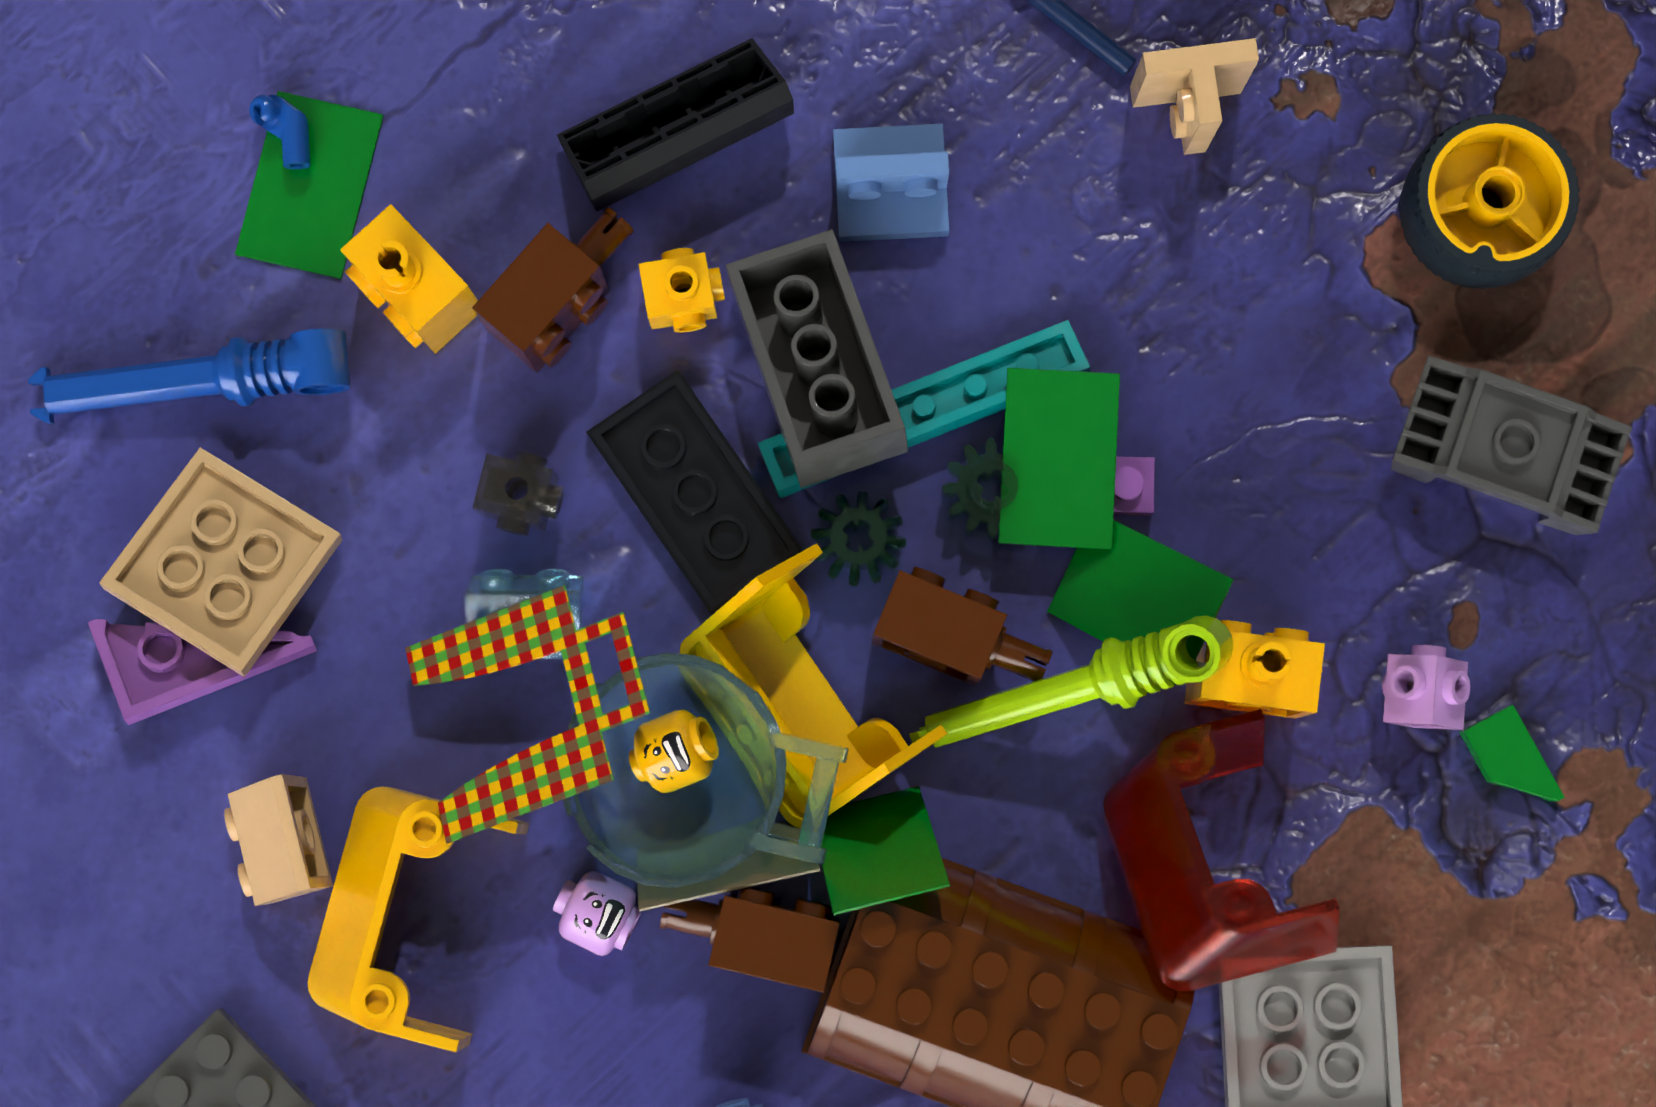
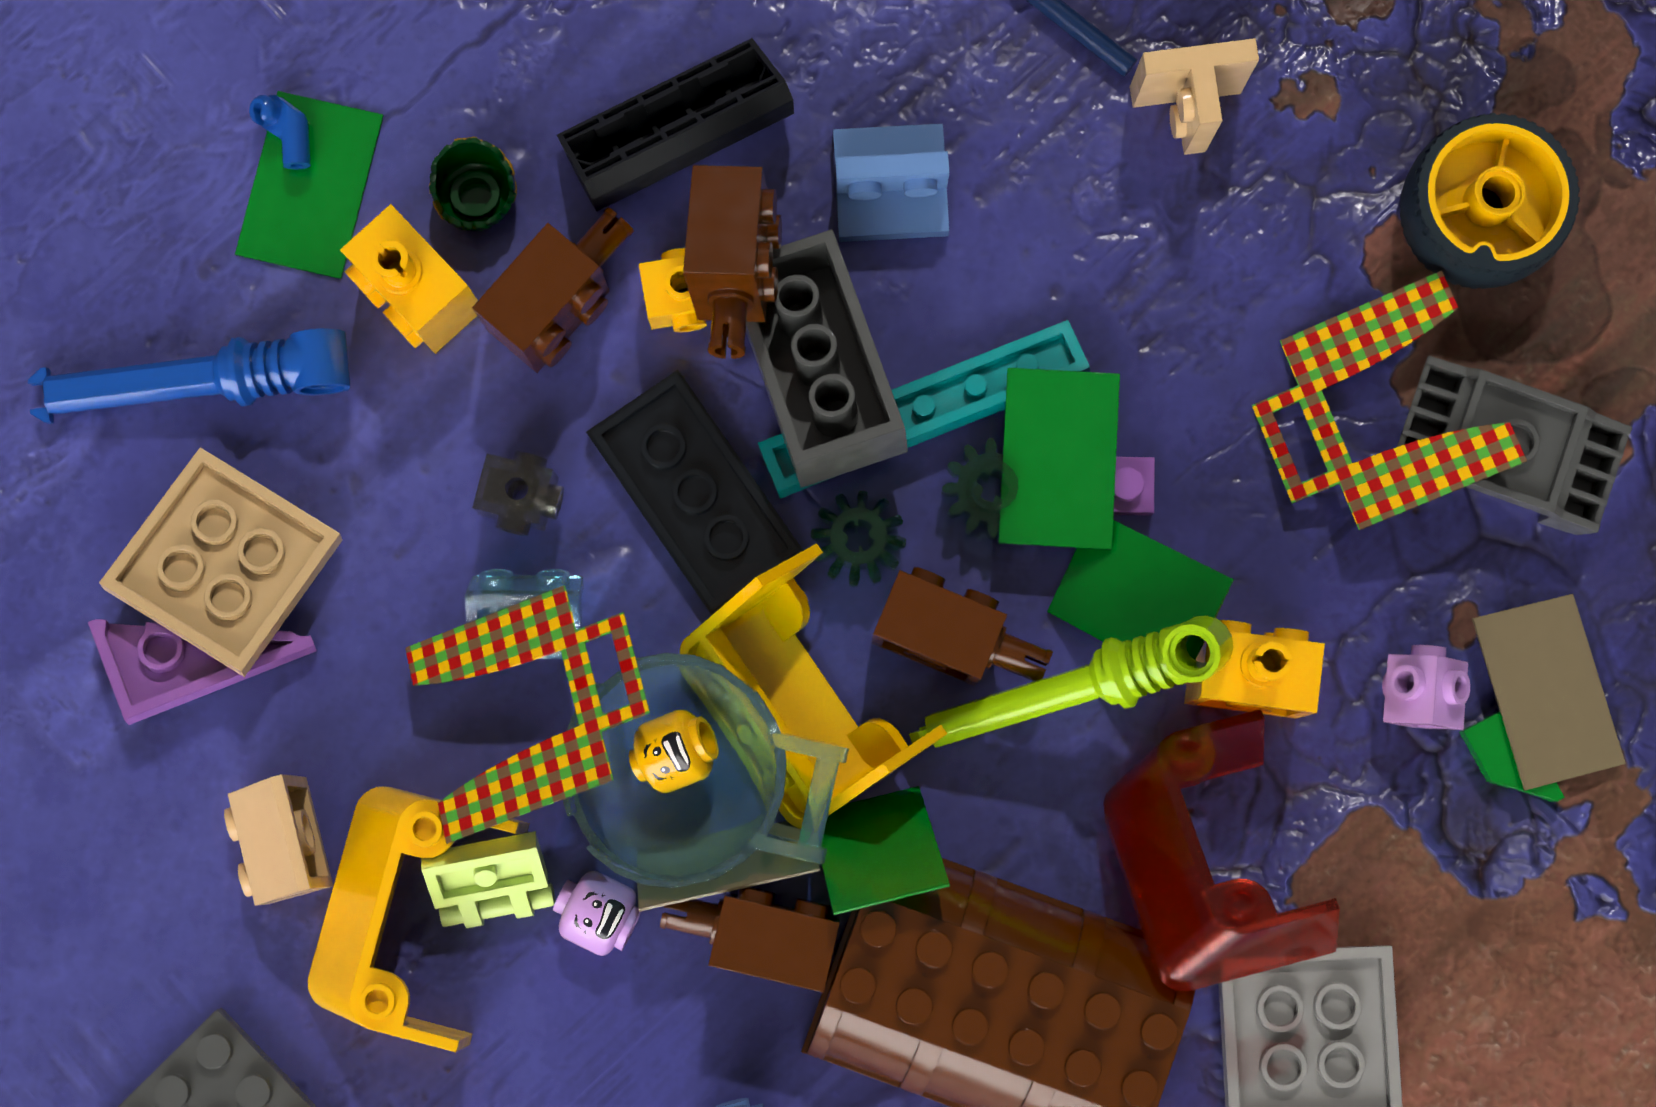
none -> yellowish green plate [421,831,556,929]
none -> dark green hair [429,137,517,231]
none -> reddish brown brick [683,165,782,359]
none -> piece [1252,271,1527,530]
none -> dark tan piece [1472,594,1626,791]

